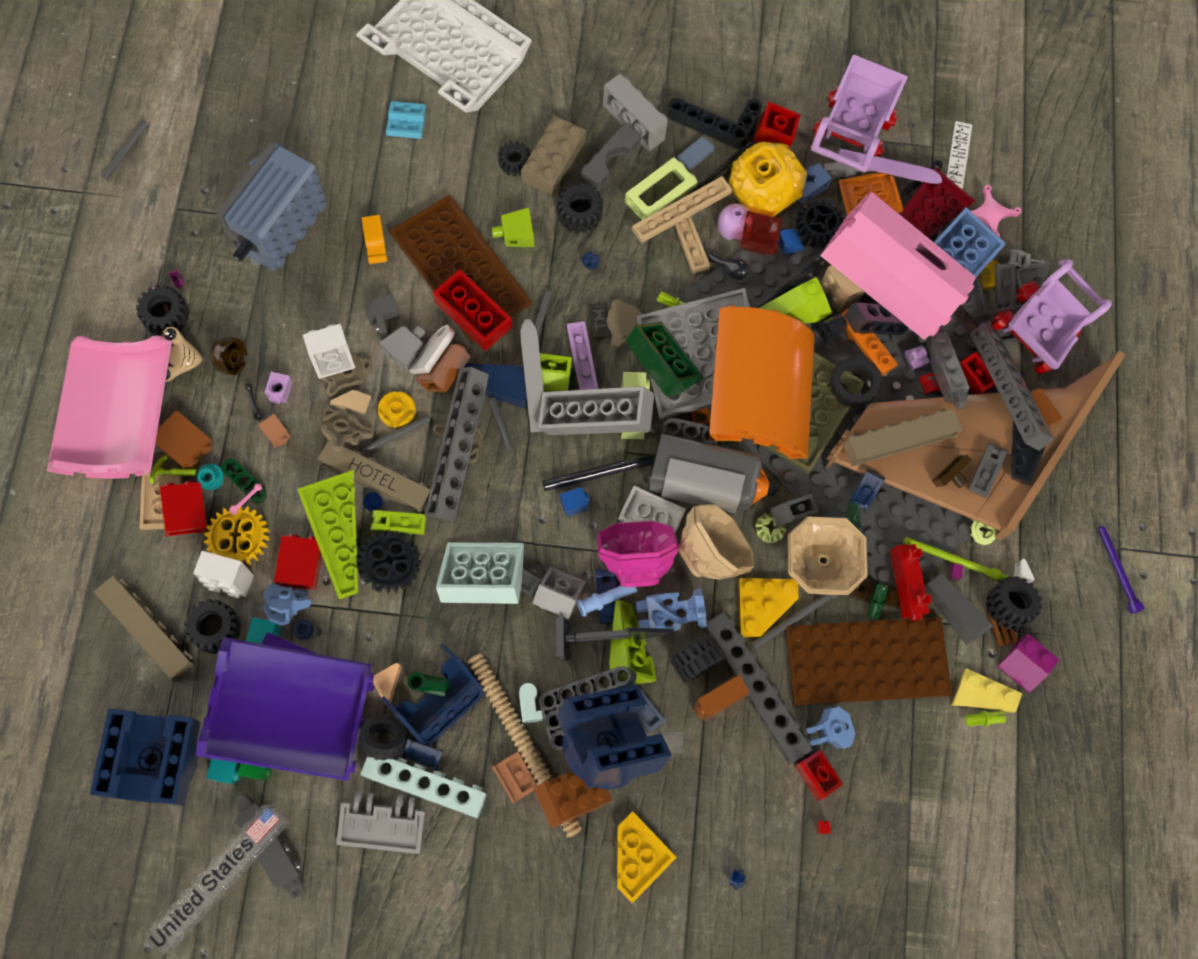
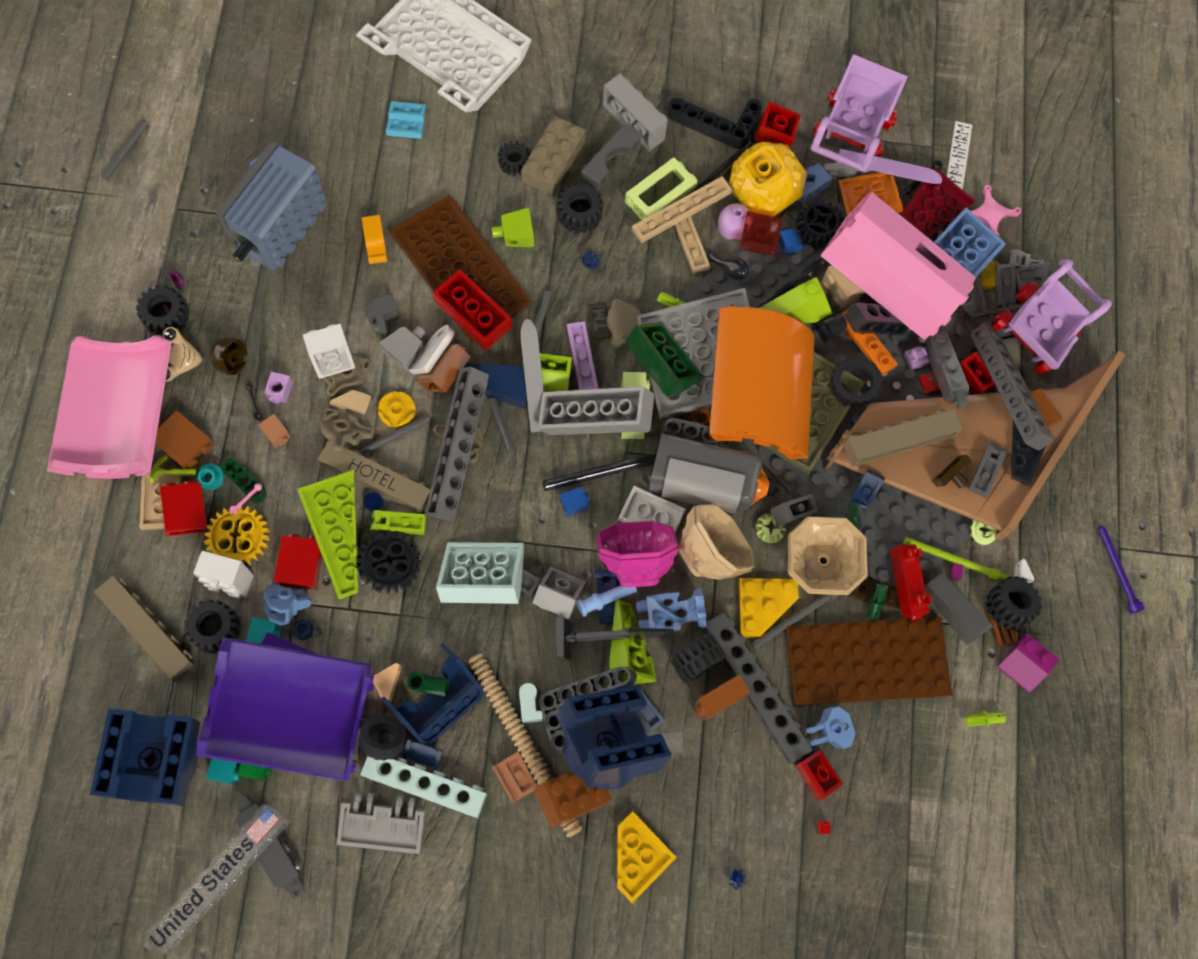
sand blue tile [677,136,715,171] -> none
light yellow wing [951,669,1022,713] -> none

